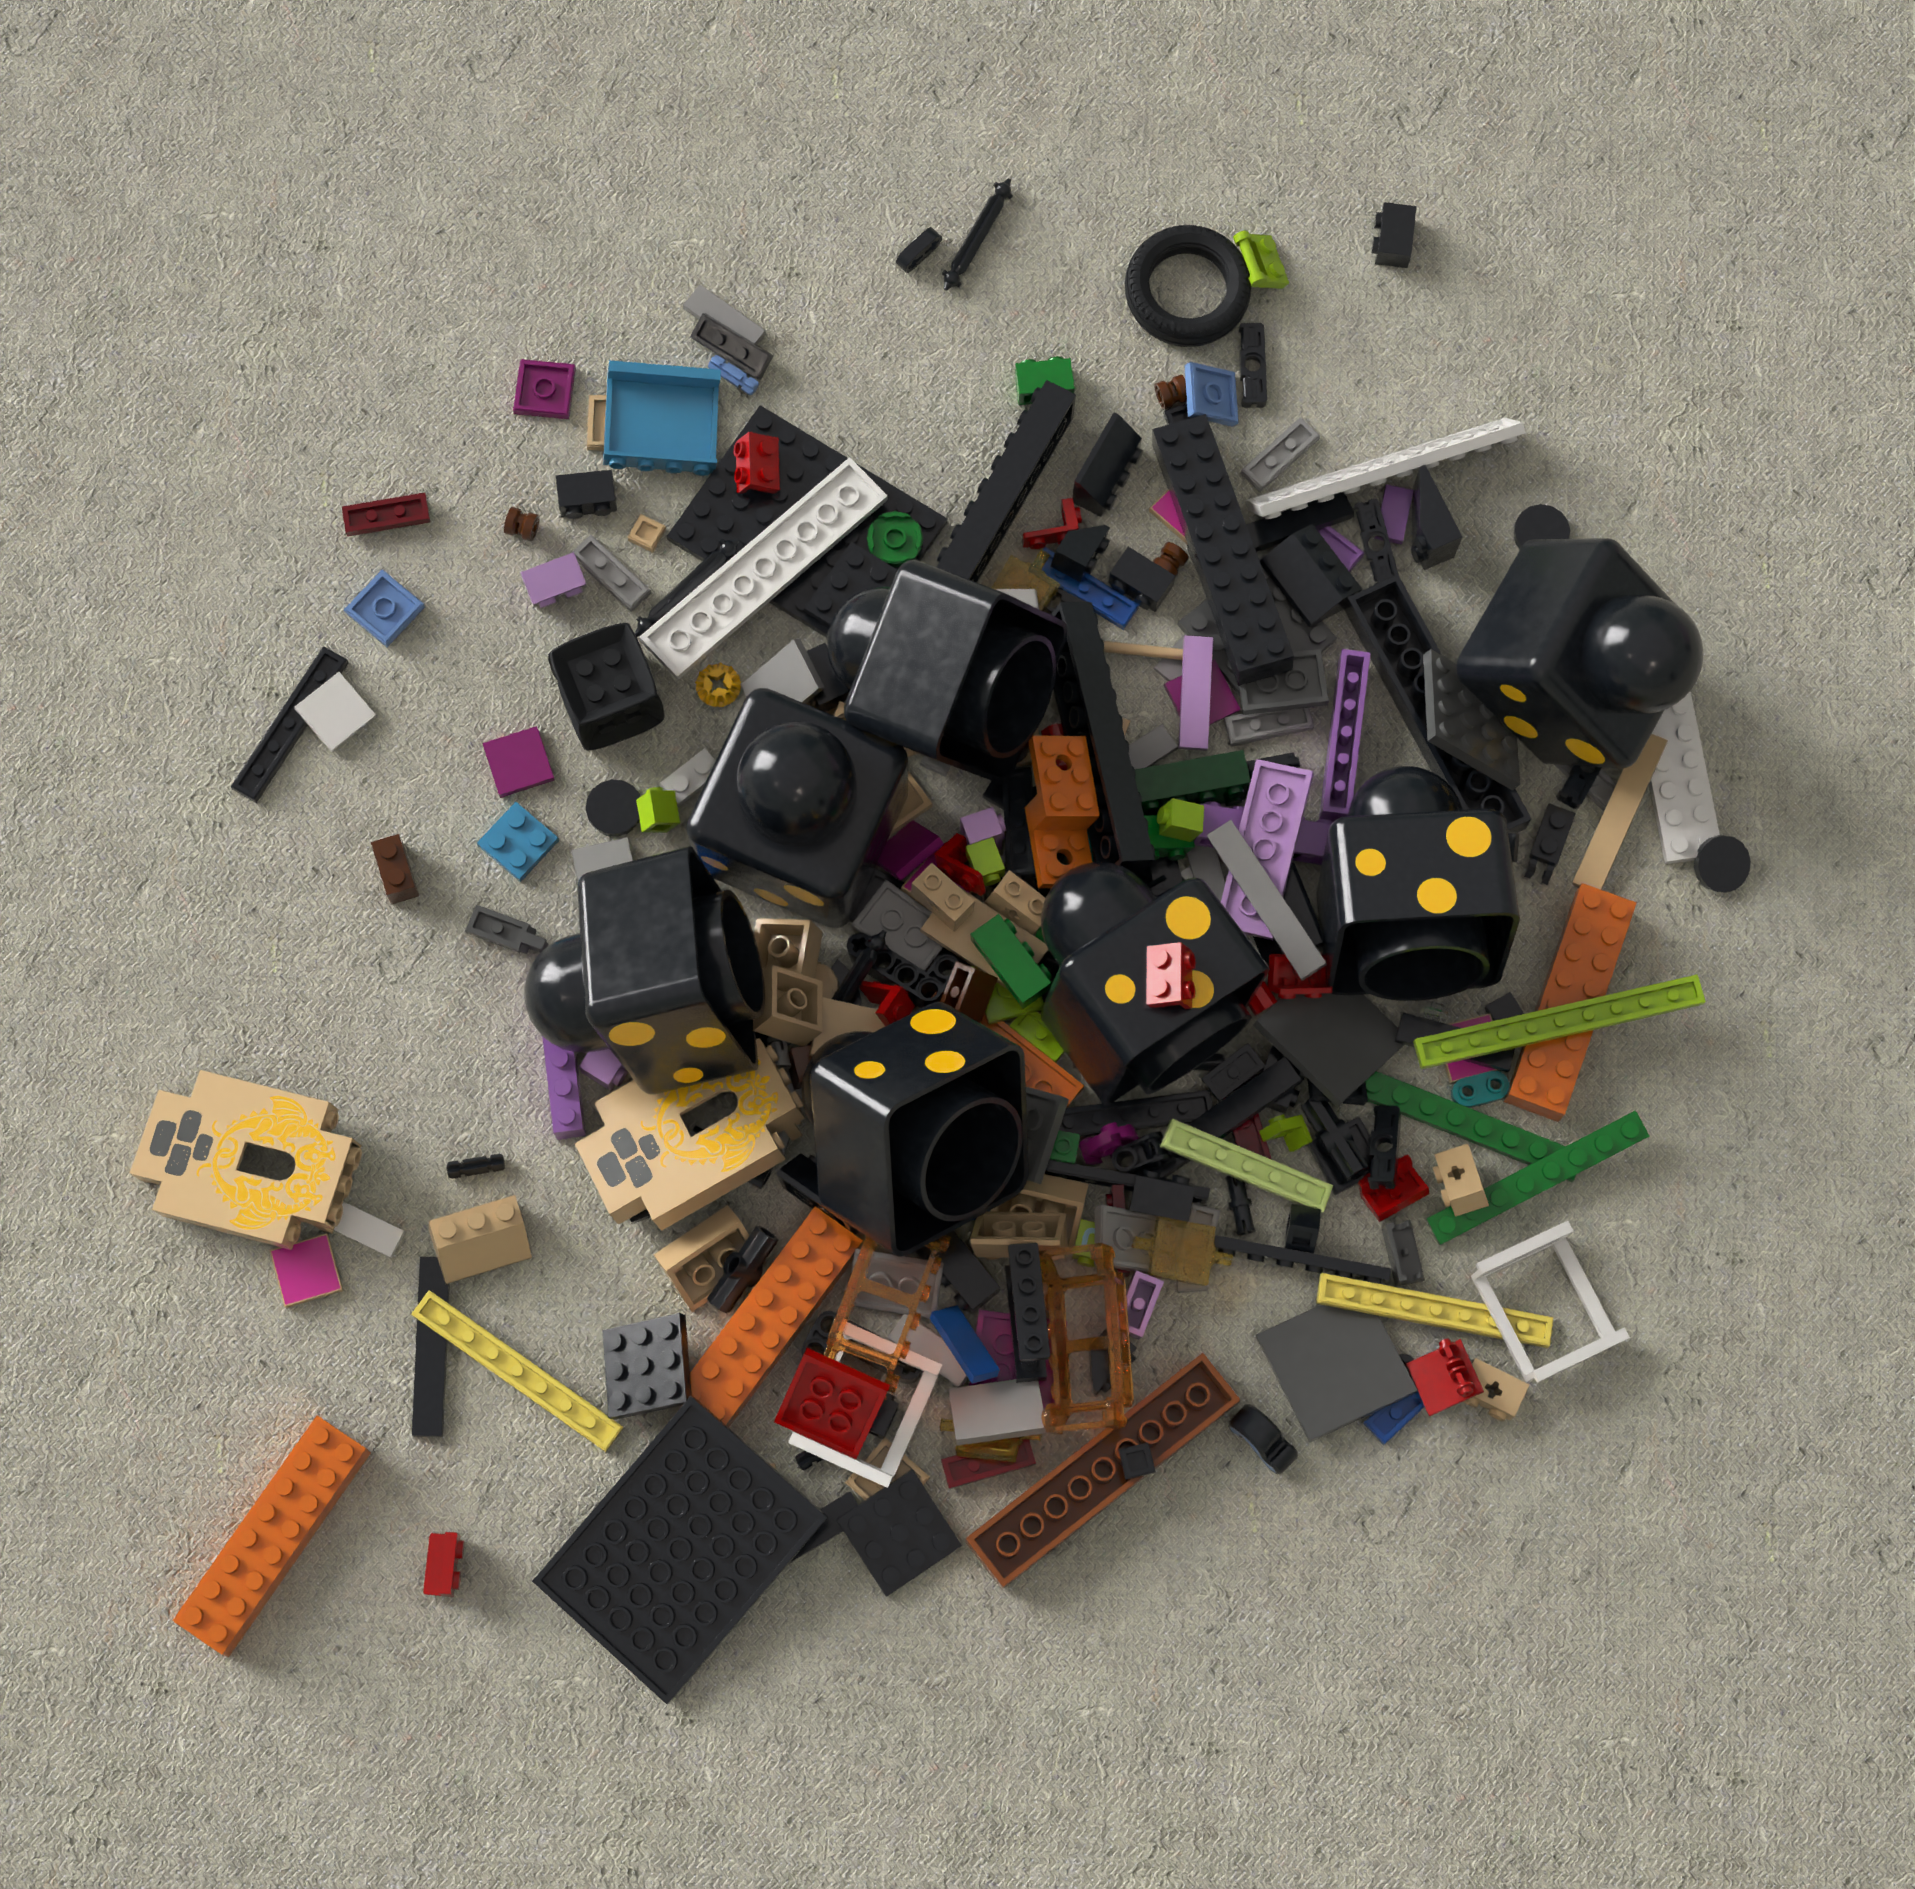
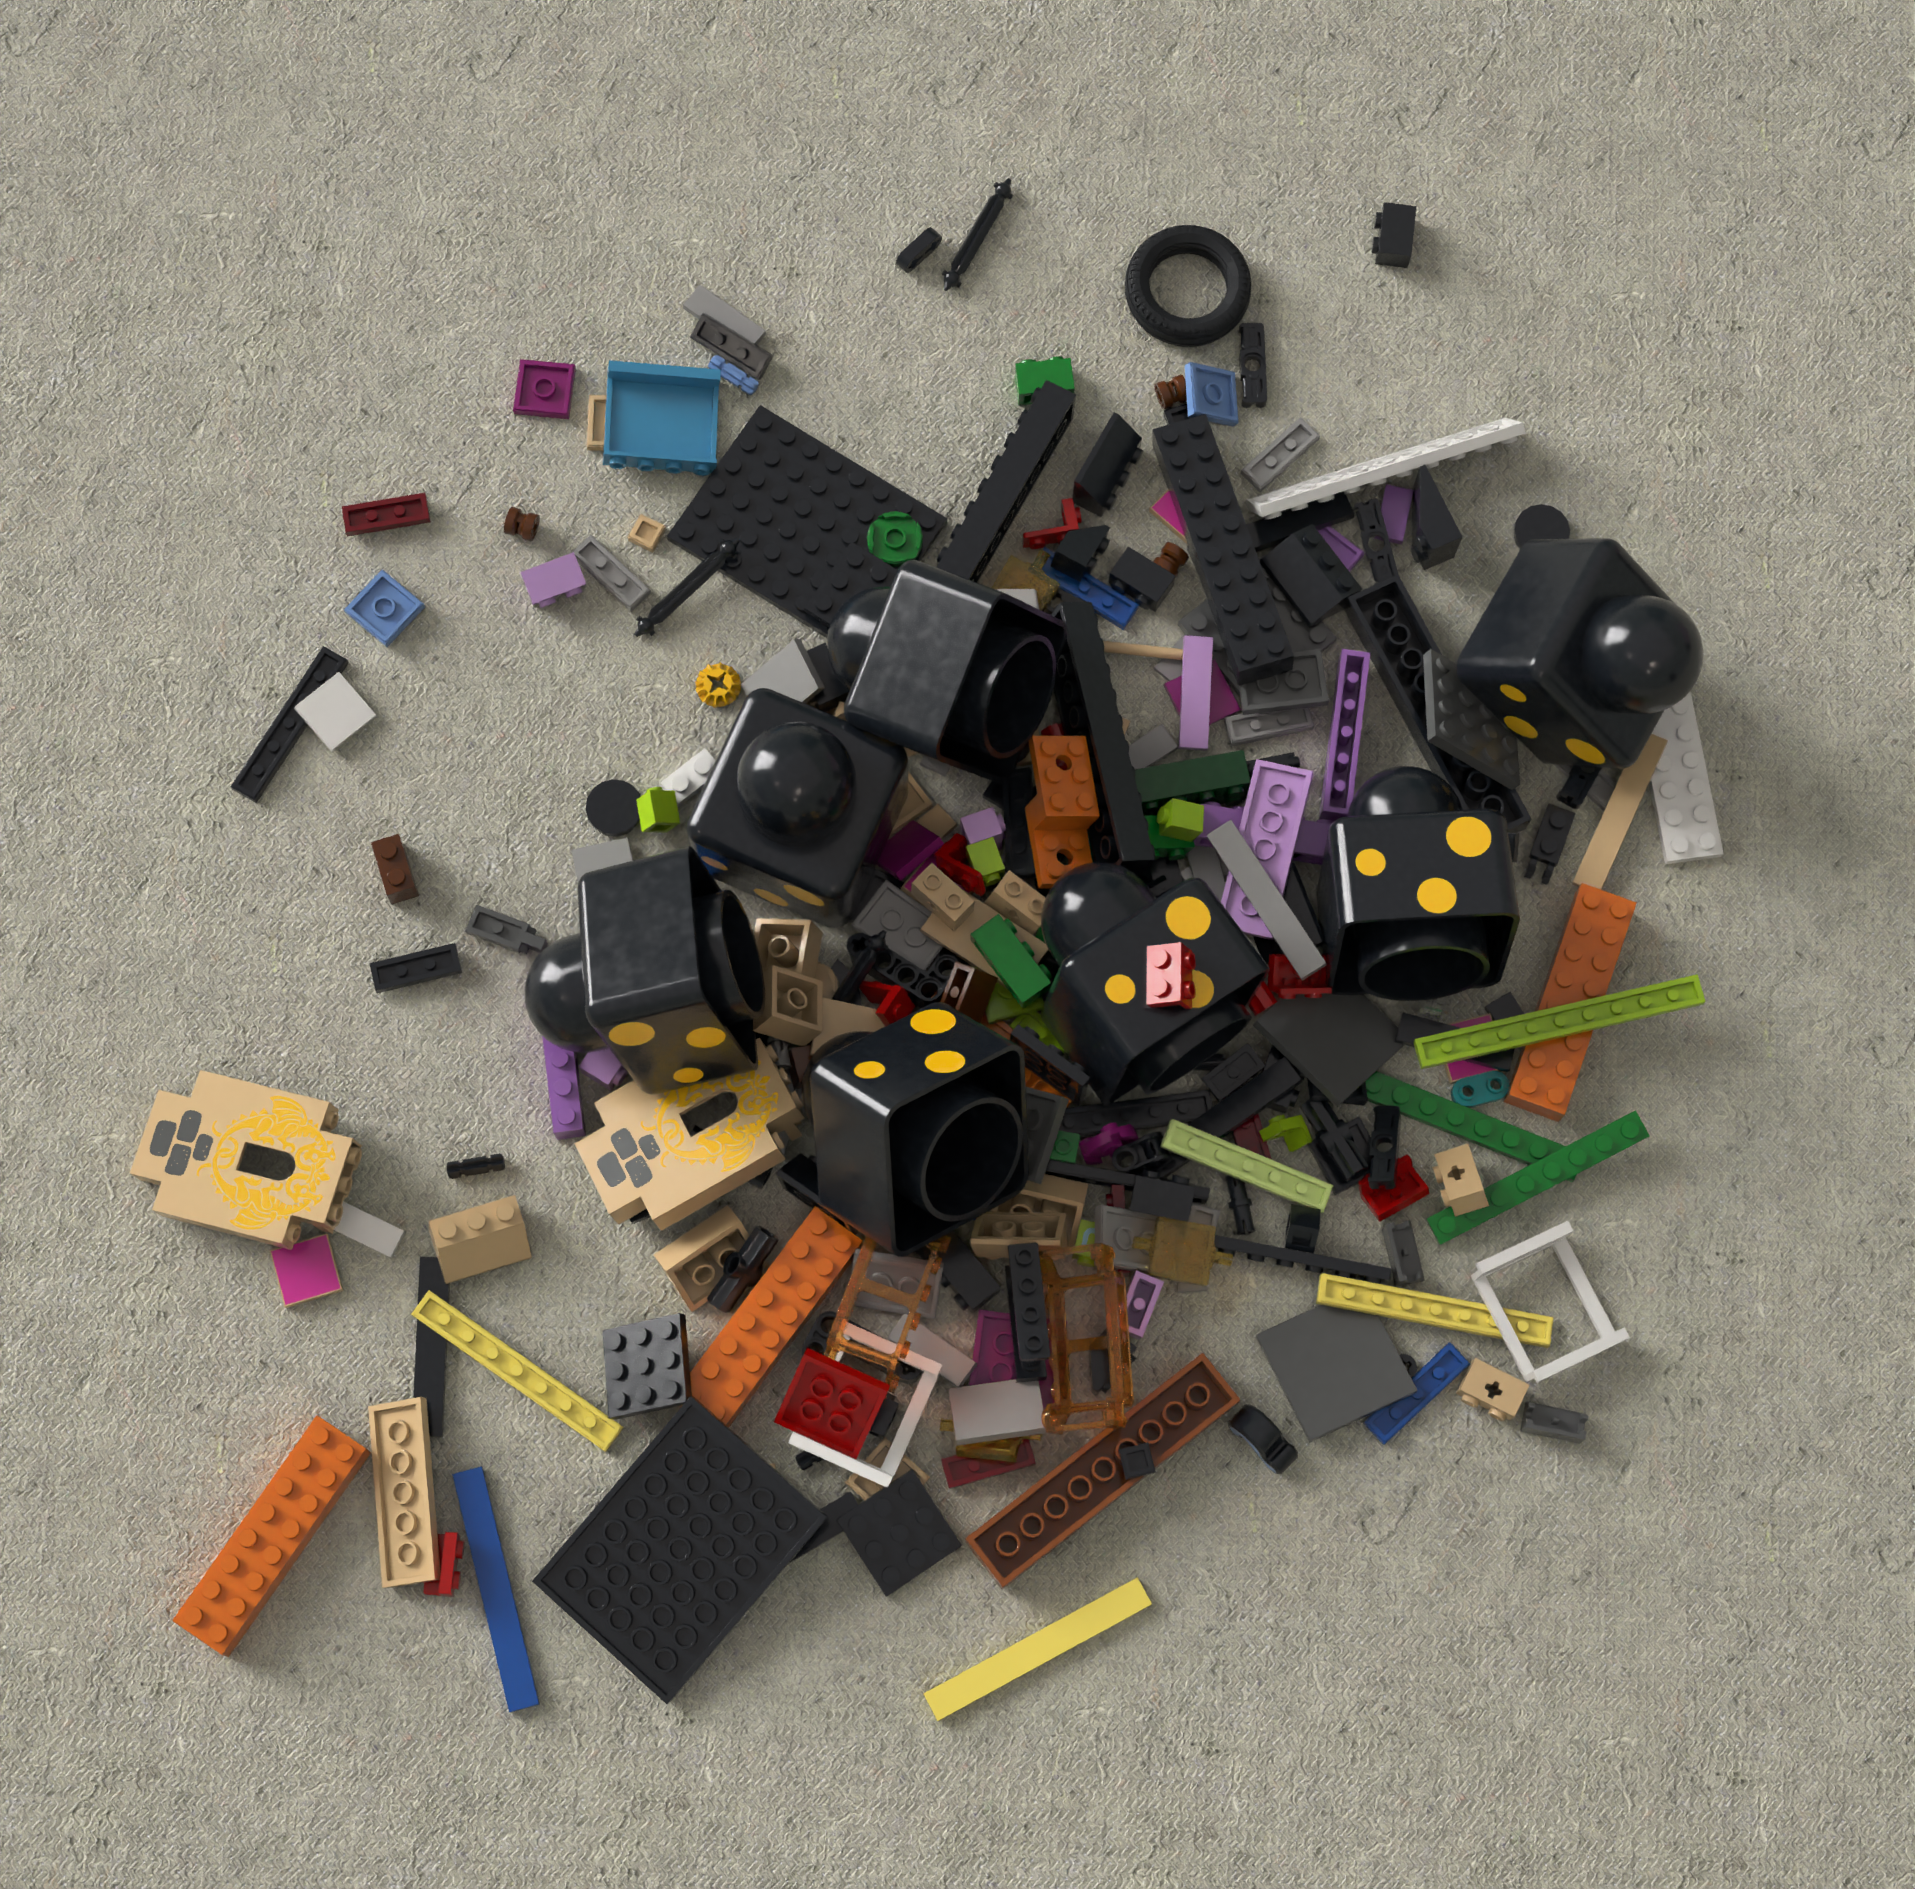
dark azure plate [477,802,559,882] -> none
magenta tile [482,726,555,798] -> none
black piece [548,623,665,751] -> none
black brick [556,469,617,519] -> none
white plate [639,457,888,680] -> none
red bracket [734,432,780,494] -> none
blue tile [930,1305,1000,1383] -> none
lime plate [1233,230,1289,289] -> none
red hinge [1406,1338,1484,1417] -> none
black tile [1694,835,1751,893] -> none
none -> tan plate [368,1397,441,1588]
none -> black plate [369,943,462,993]
none -> blue tile [452,1466,540,1713]
none -> tan tile [916,804,957,840]
none -> light yellow tile [923,1577,1152,1722]
none -> black plate [1010,1025,1090,1106]
none -> dark grey hinge [1520,1401,1588,1444]

